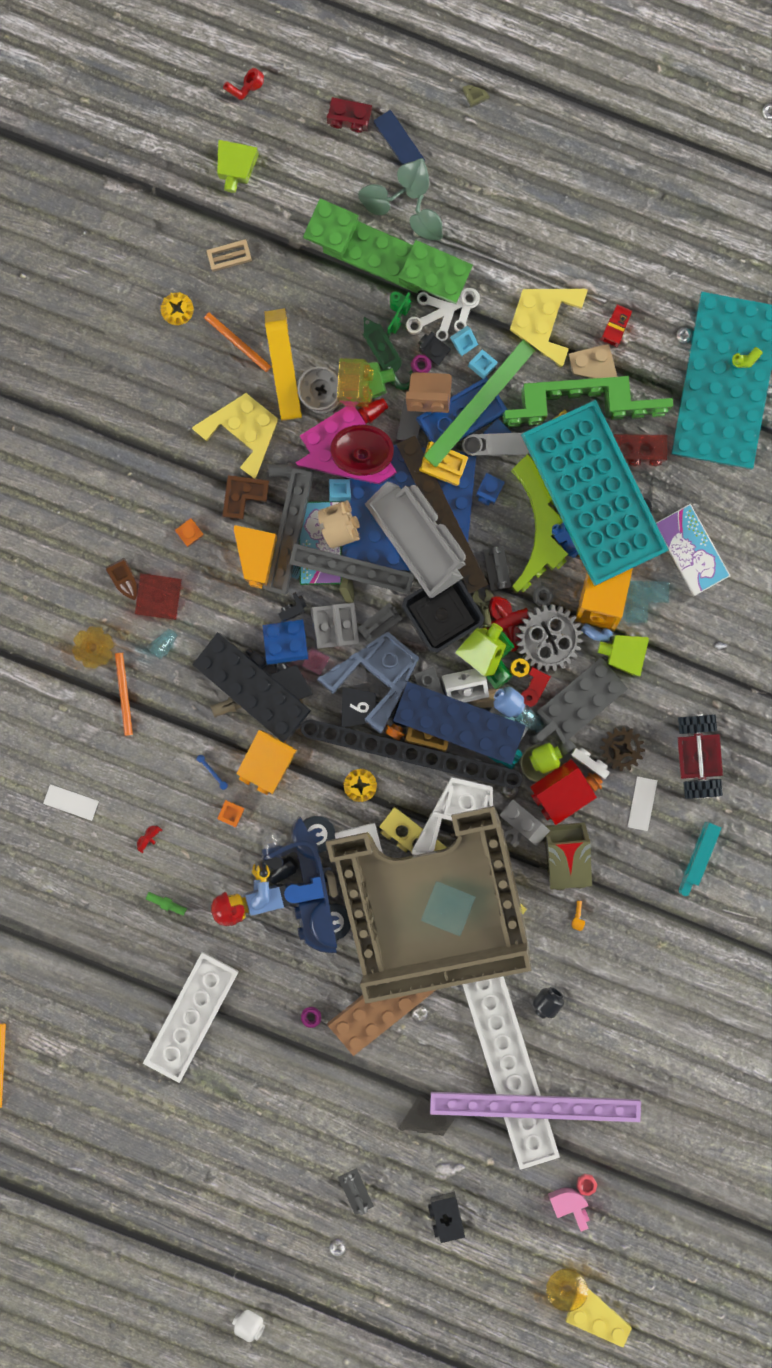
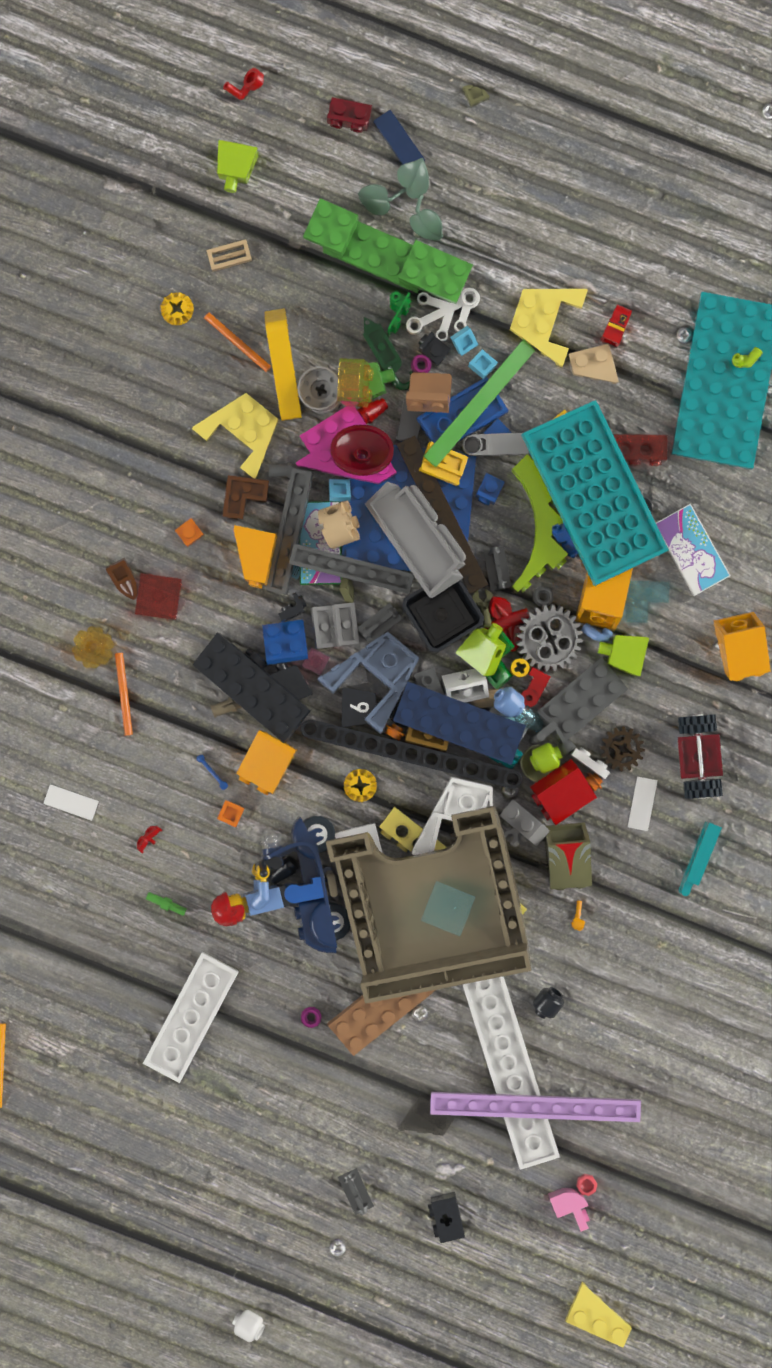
clear light blue cone [148,628,178,660] -> none
bright green bracket [502,376,673,428] -> none
clear yellow dish [546,1269,588,1312] -> none
none -> light orange slope [713,612,771,681]

